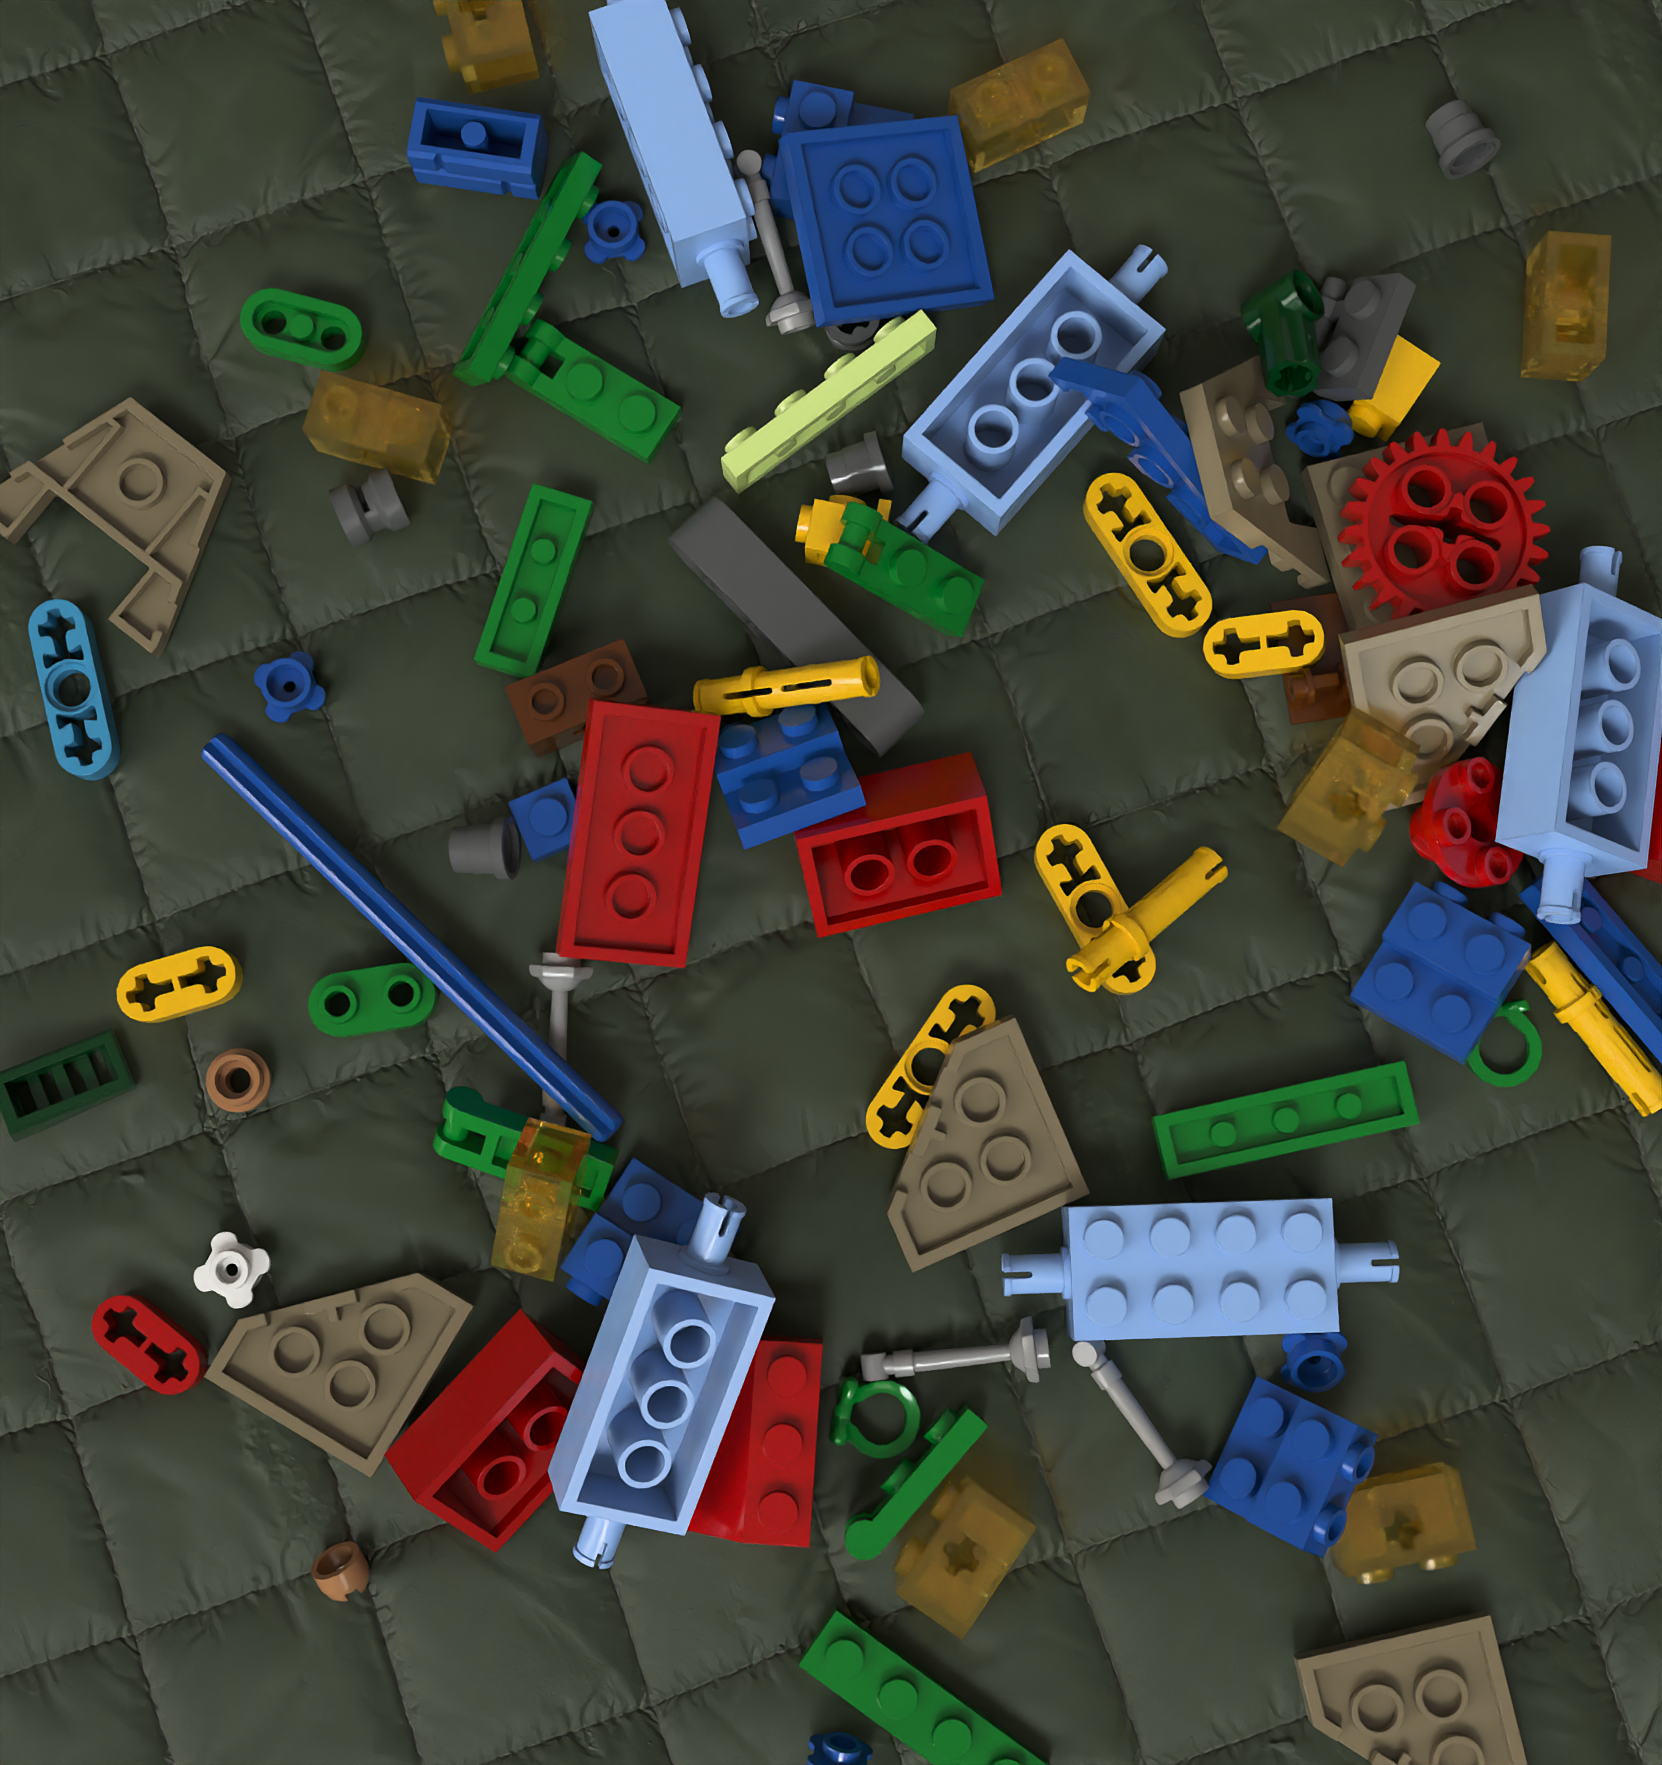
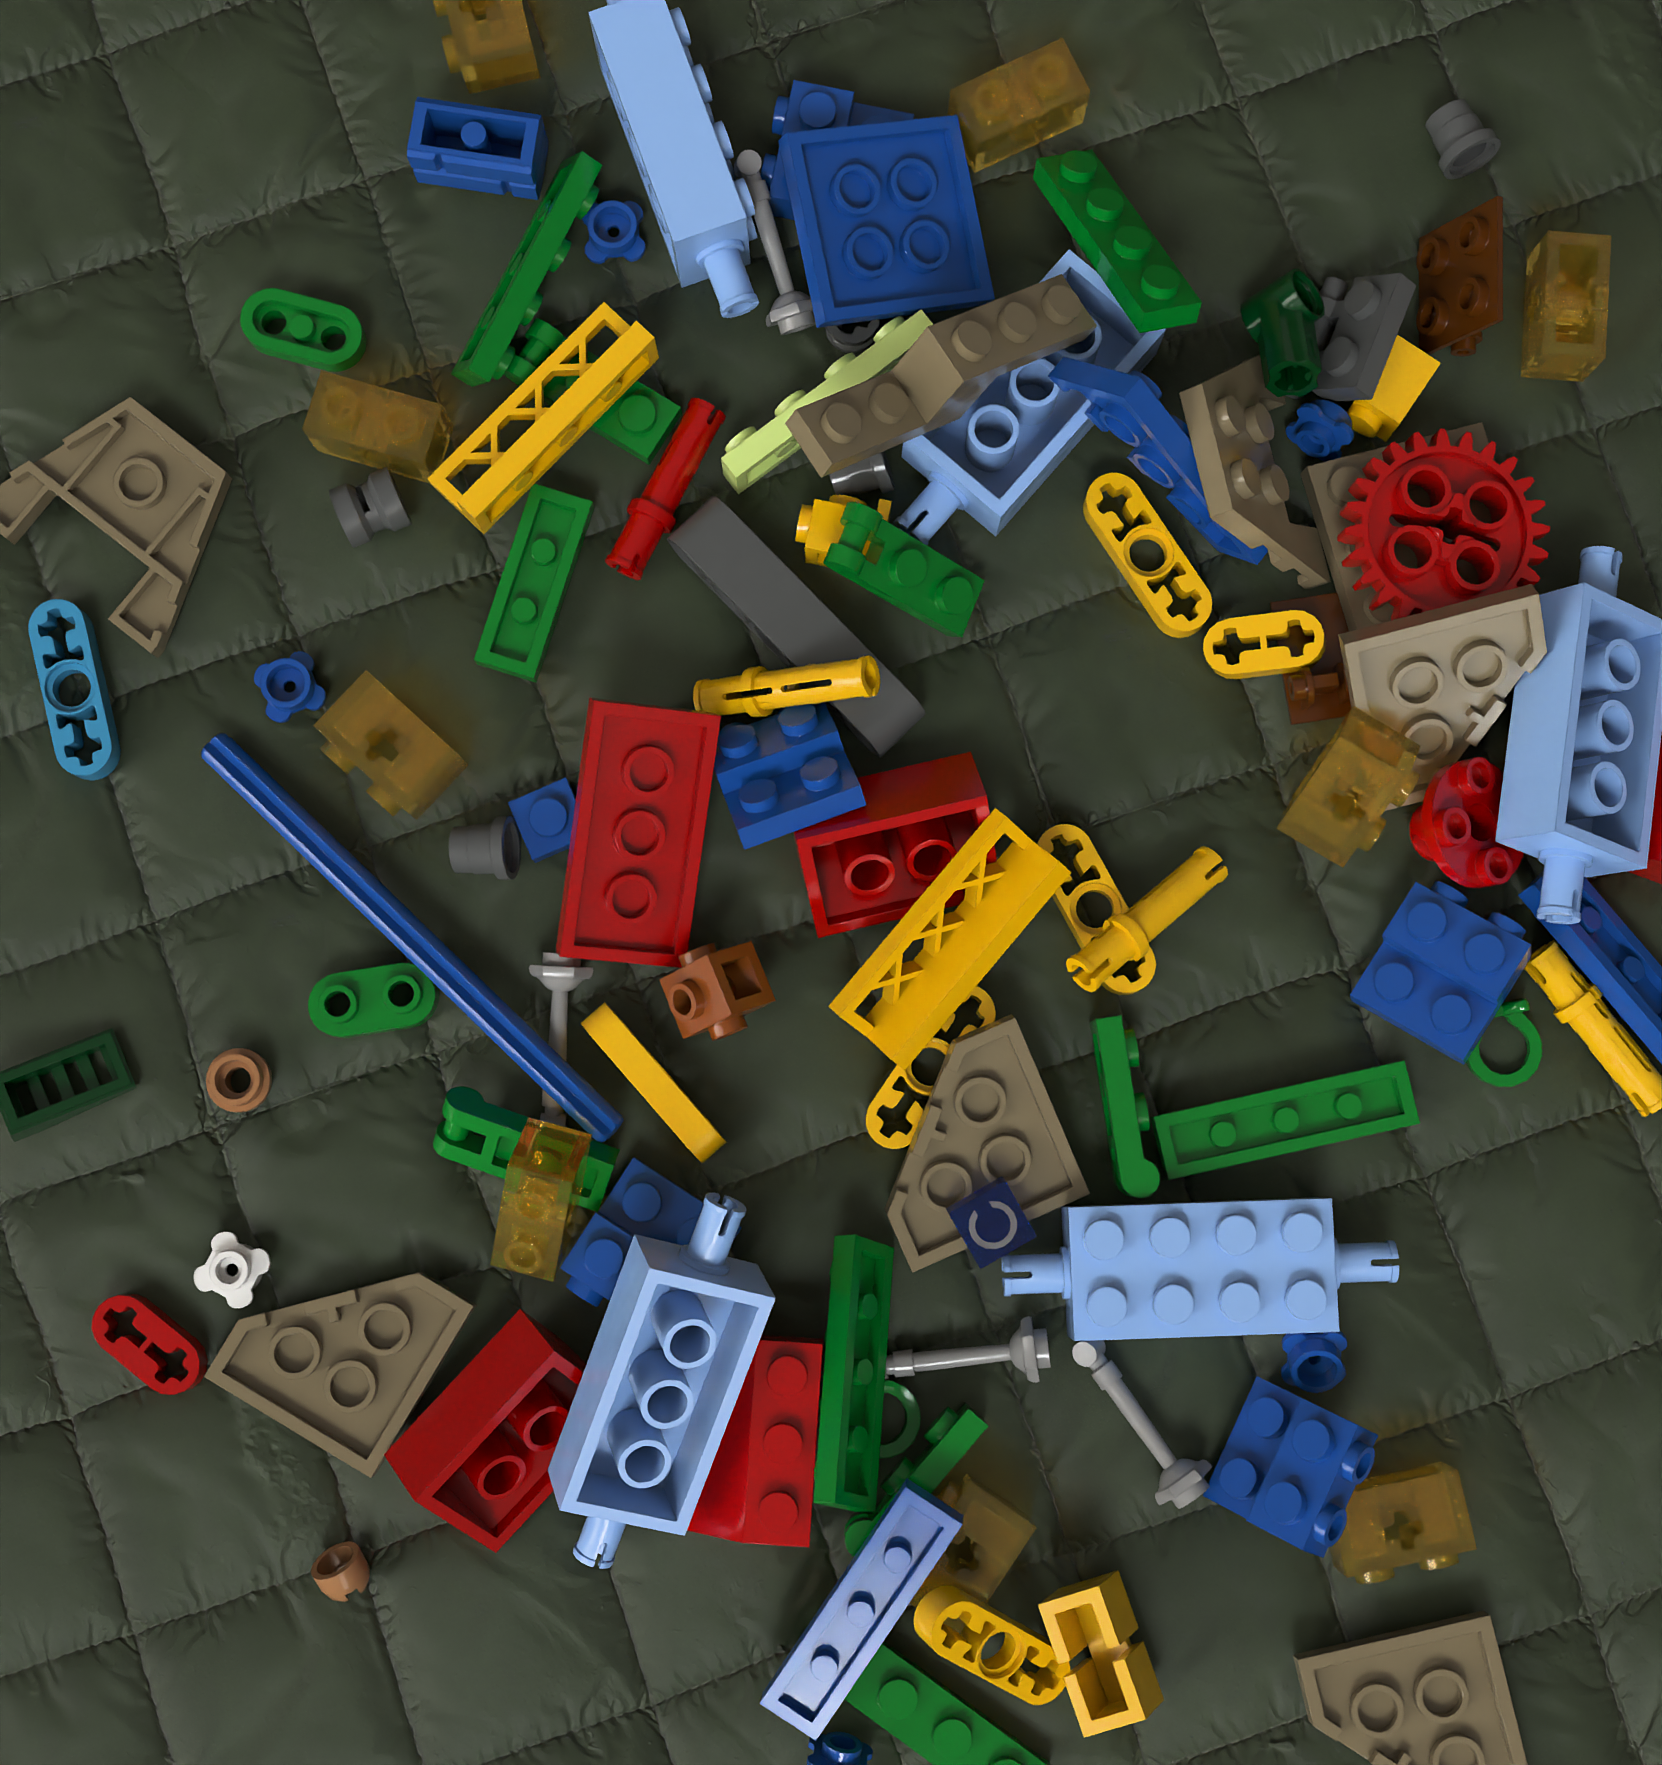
yellow beam [117,946,243,1023] -> none
reddish brown brick [505,638,651,758] -> none
none -> clear yellow brick [313,670,468,820]
none -> yellow fence [427,302,659,534]
none -> yellow beam [581,1002,727,1164]
none -> red pin [605,398,726,580]
none -> dark orange brick [659,941,776,1041]
none -> plate [760,1478,964,1741]
none -> dark tan bracket [785,274,1097,478]
none -> green plate [814,1234,894,1512]
none -> yellow fence [828,808,1072,1070]
none -> yellow beam [914,1585,1070,1705]
none -> clear blue tile [946,1176,1037,1269]
none -> green plate [1033,149,1202,333]
none -> yellow piece [1038,1570,1164,1738]
none -> green plate [1089,1015,1160,1198]
none -> reddish brown hinge [1416,196,1503,357]

